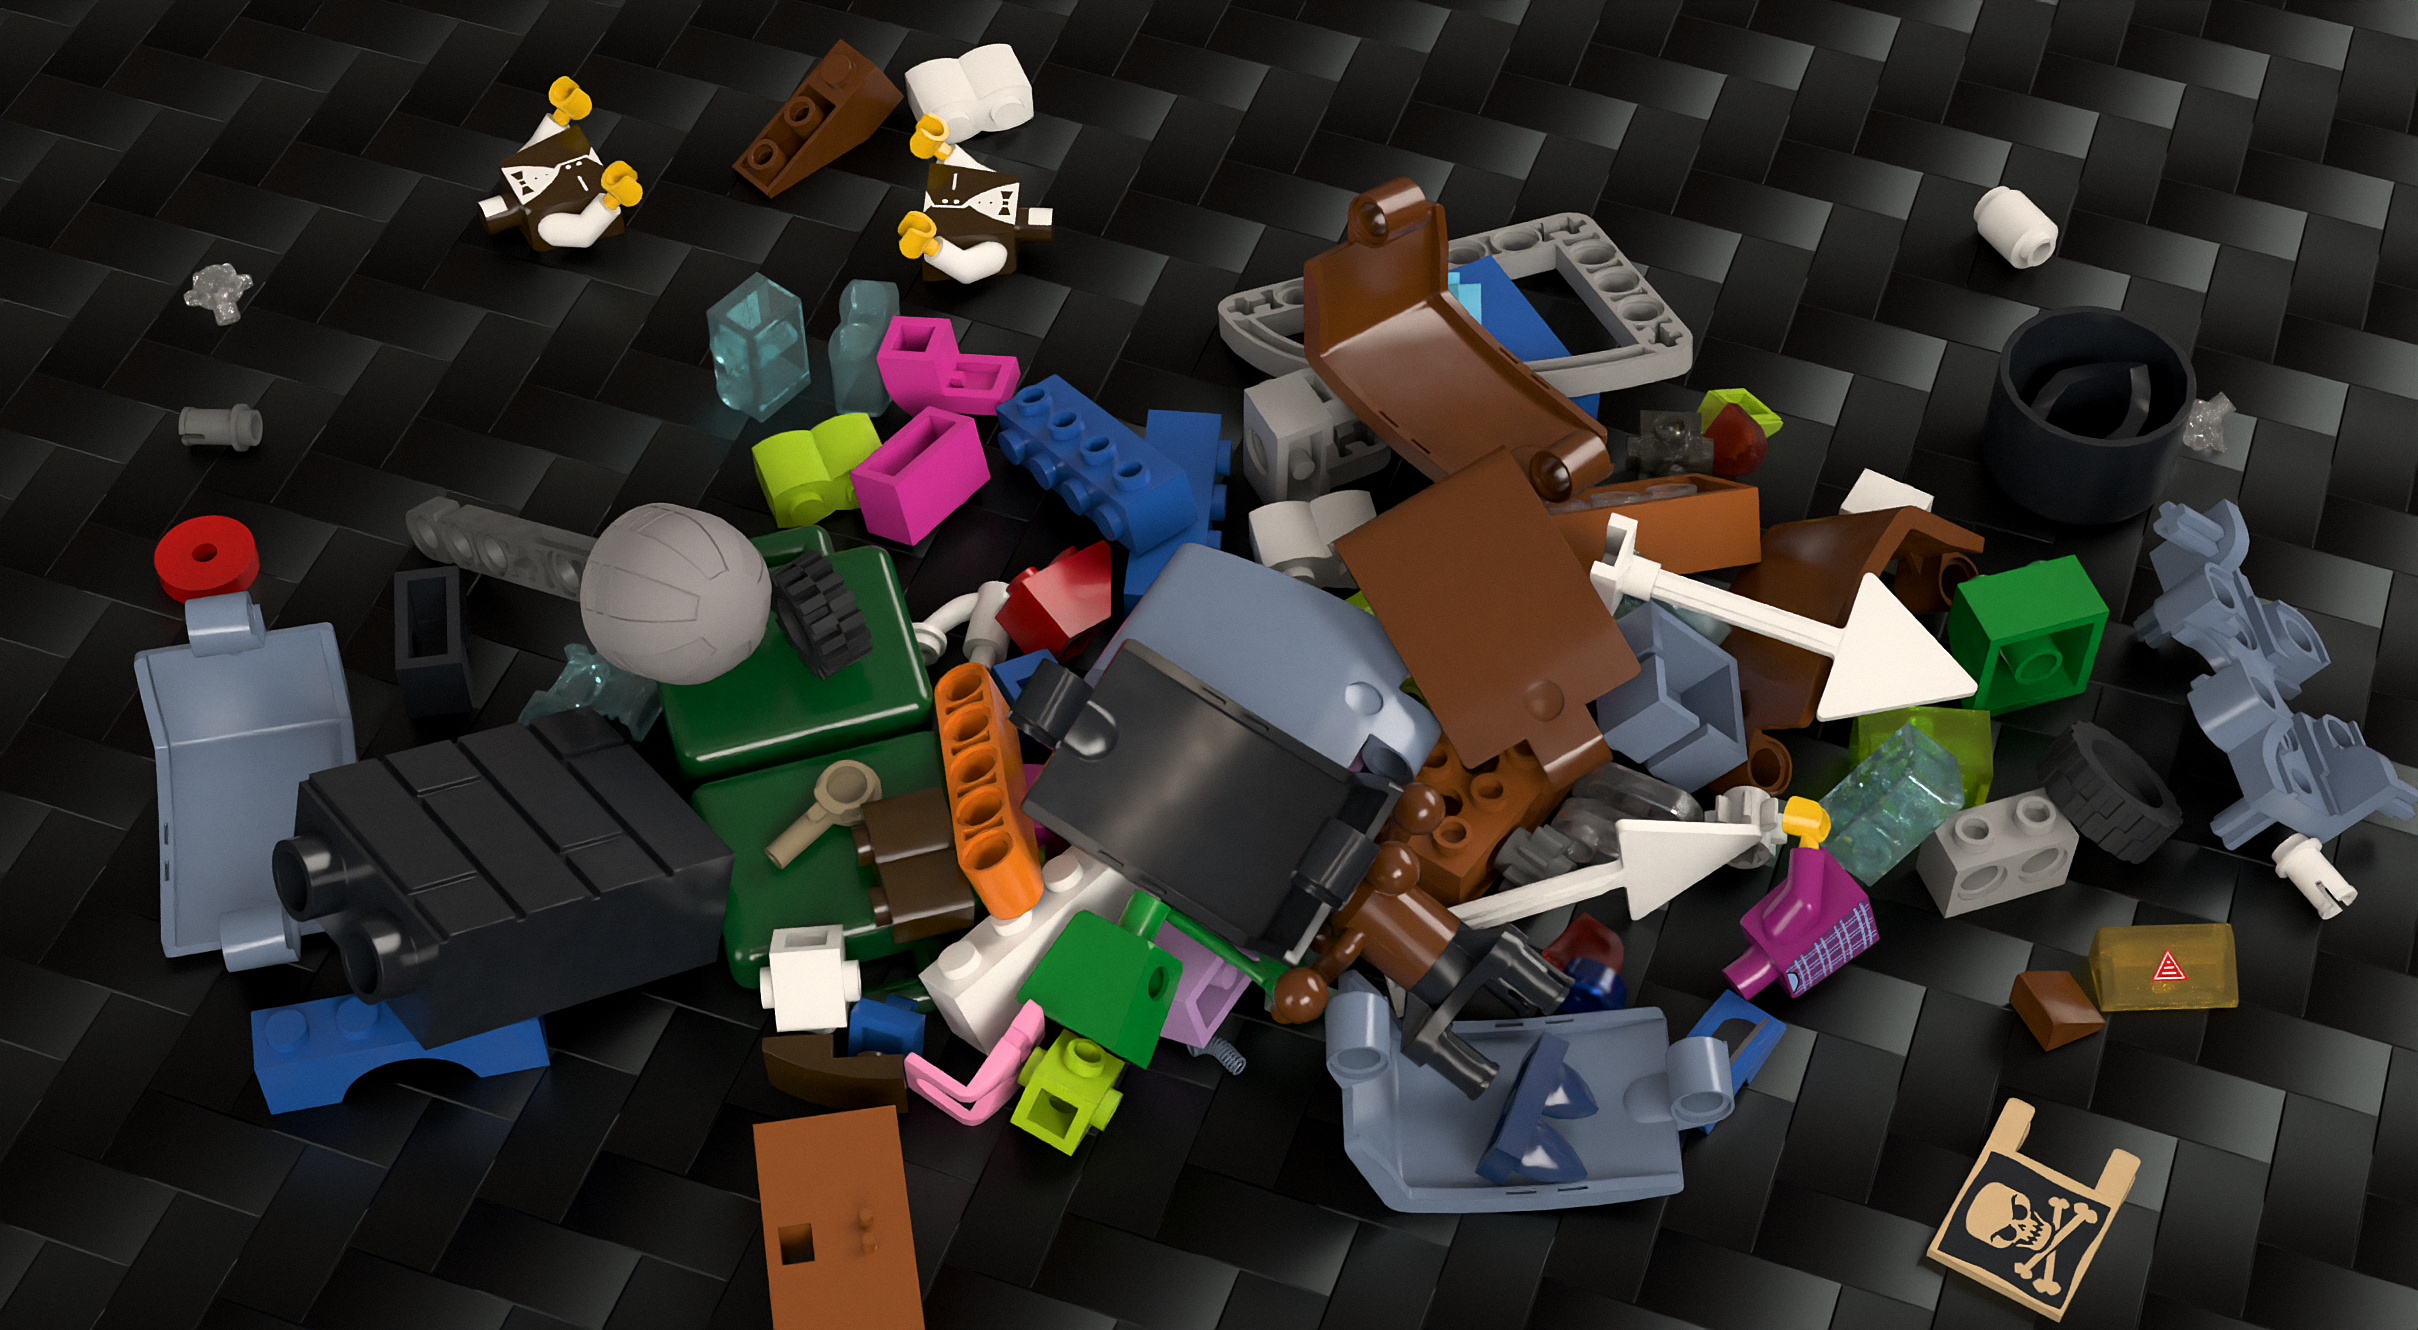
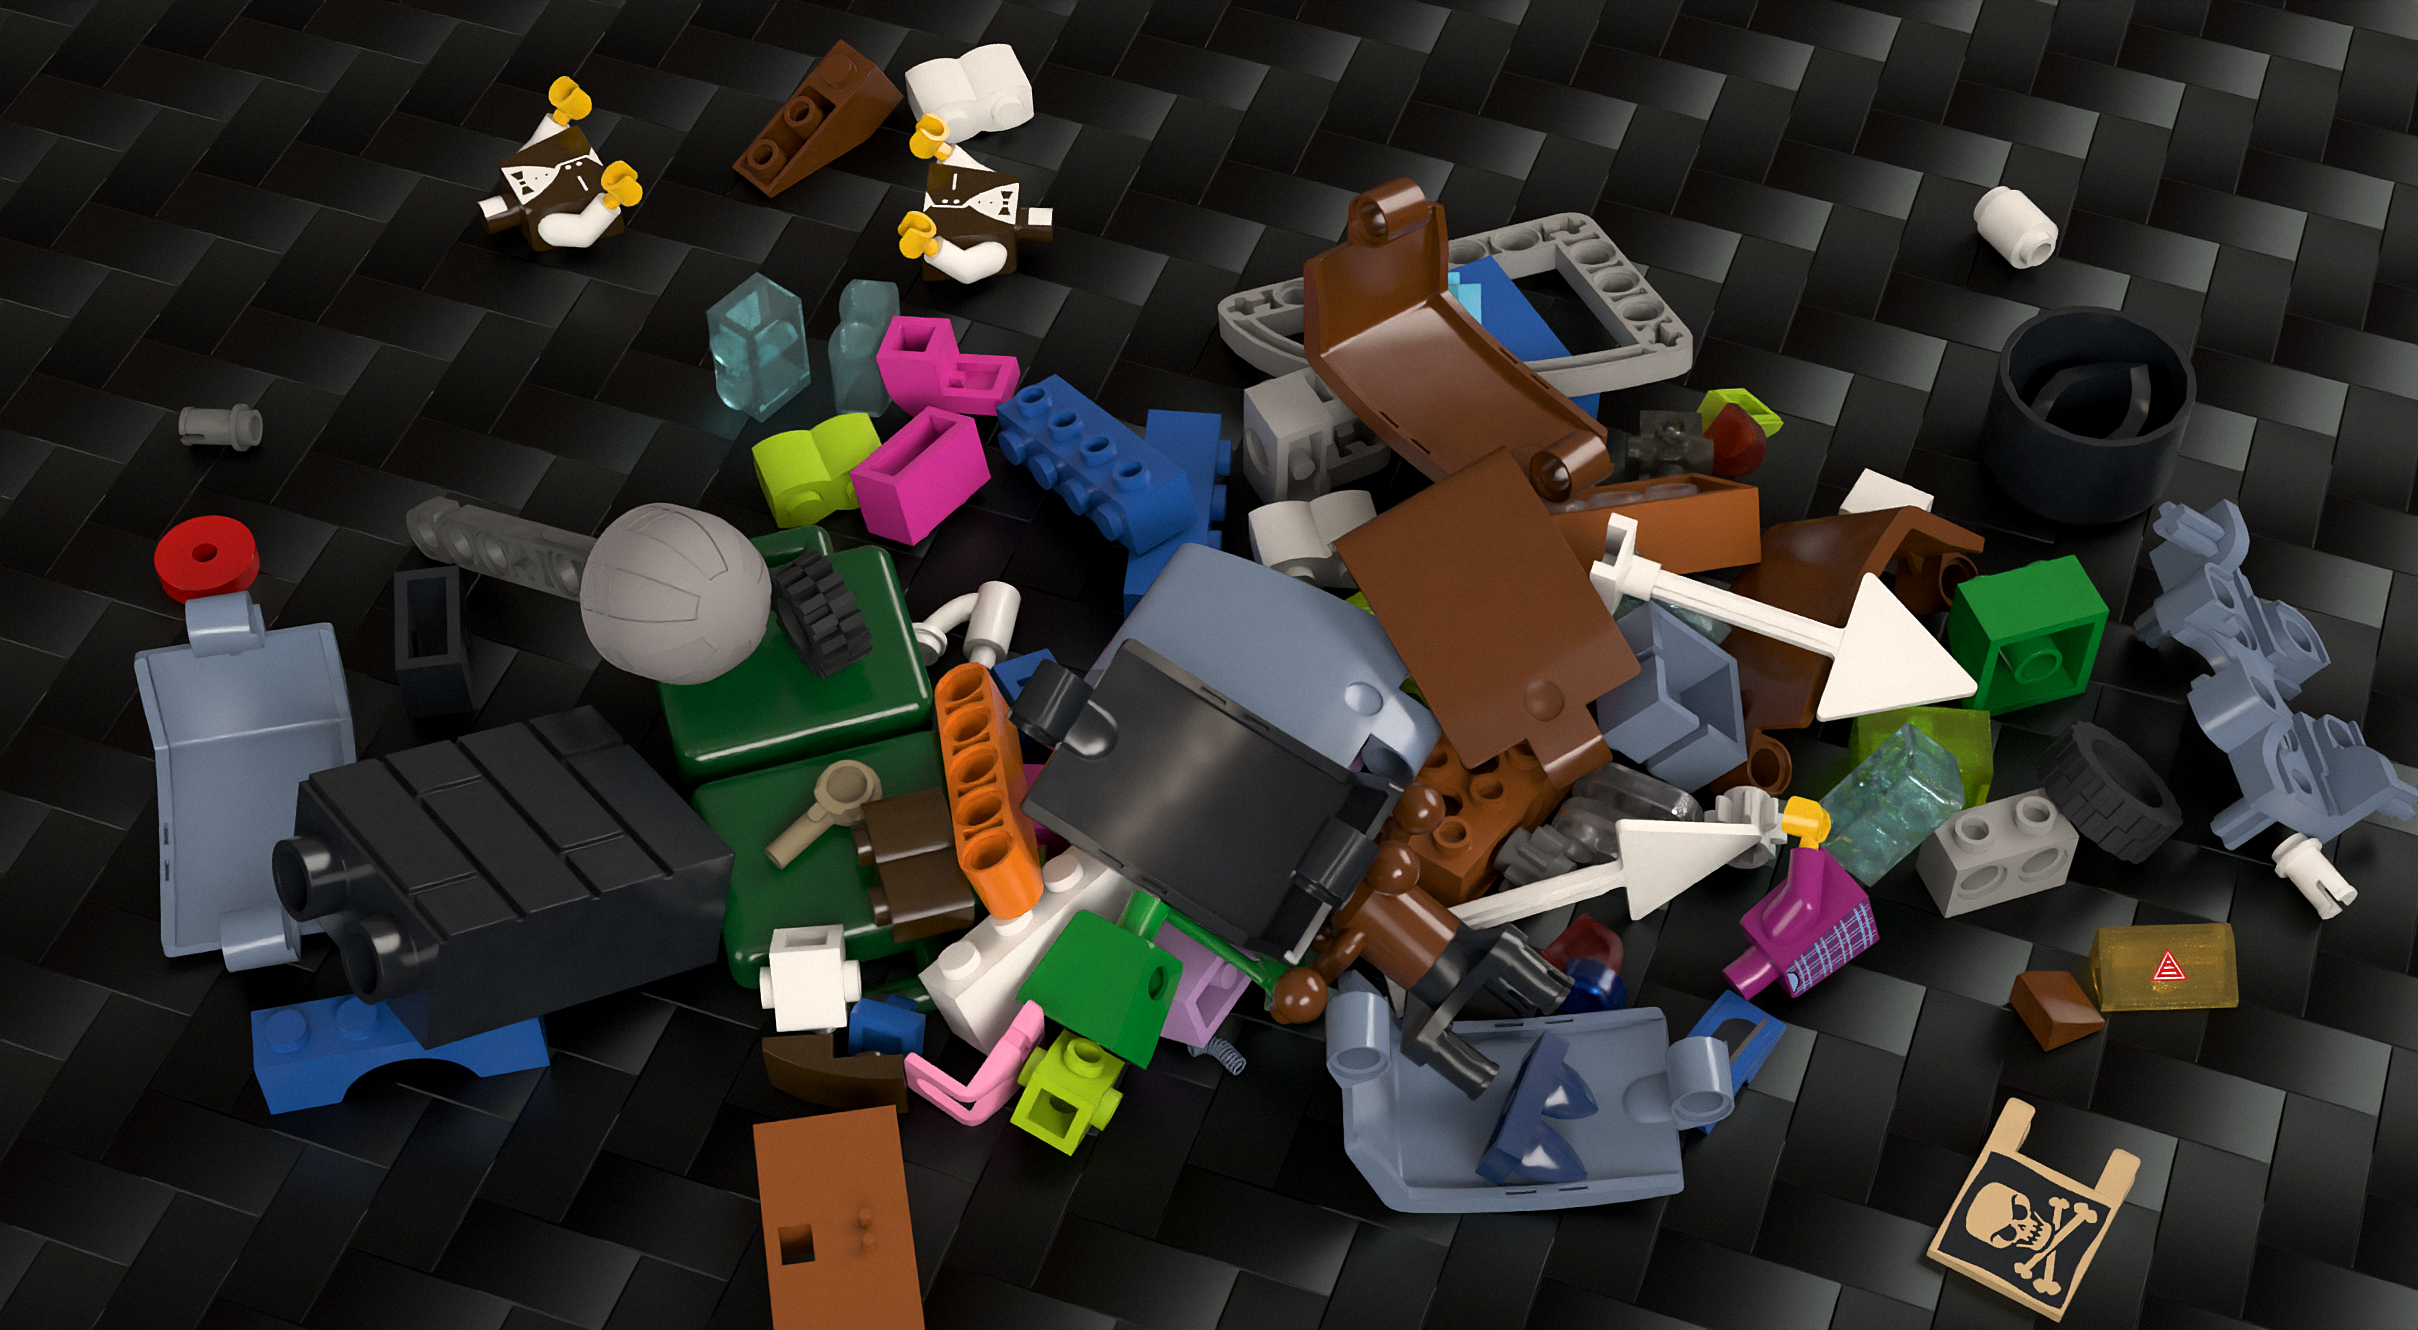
clear plant [183,263,253,326] -> none
clear light blue piece [517,643,661,742] -> none
red slope [994,539,1111,665] -> none
clear plant [2183,391,2237,453] -> none

